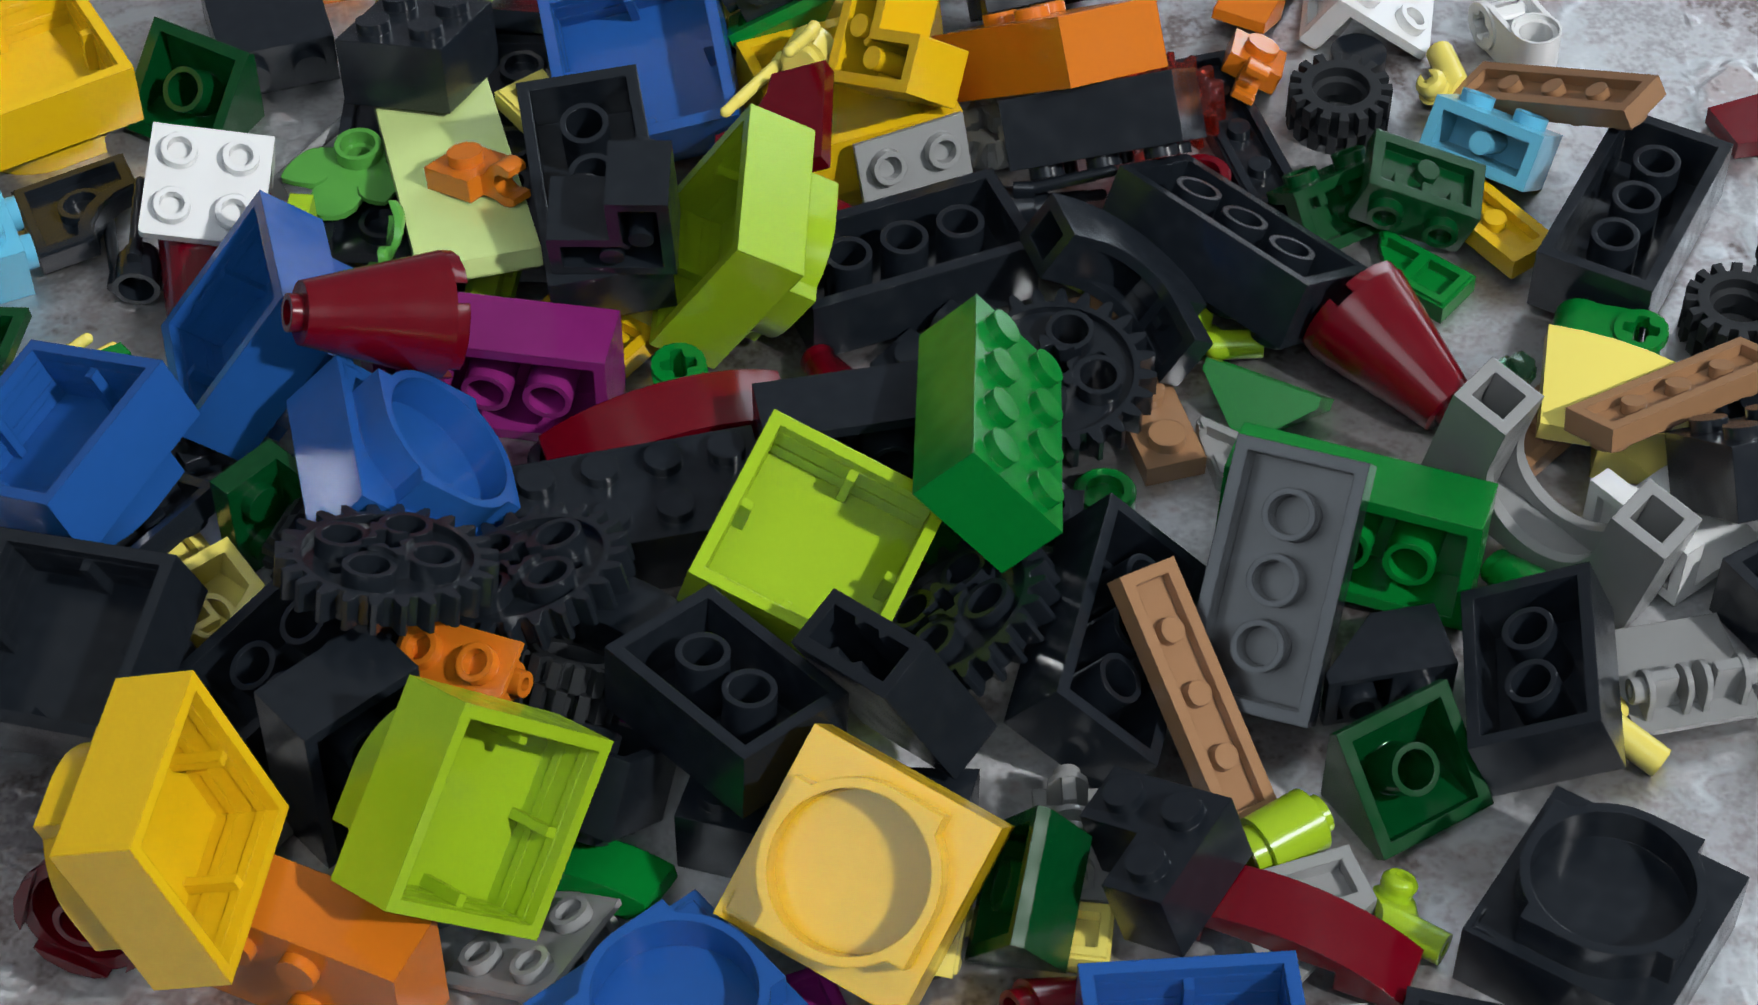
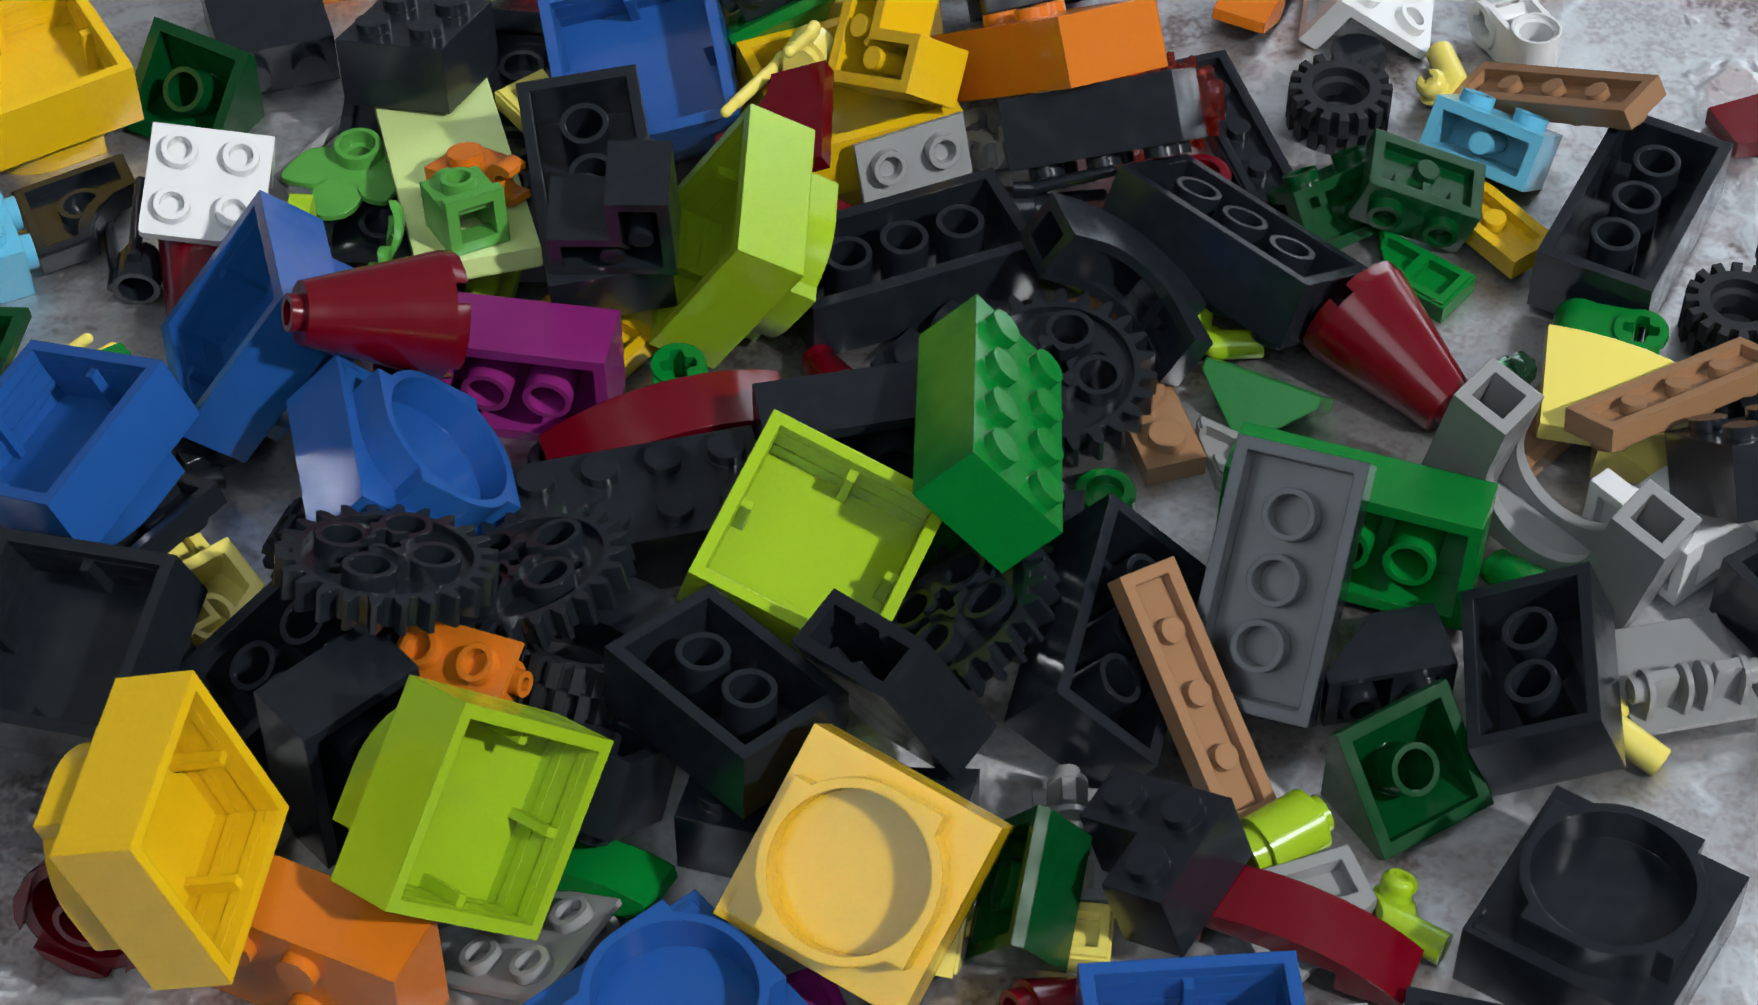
dark green bracket [209,439,302,573] -> none
orange plate [1221,28,1287,106] -> none
none -> bright green brick [419,165,511,256]

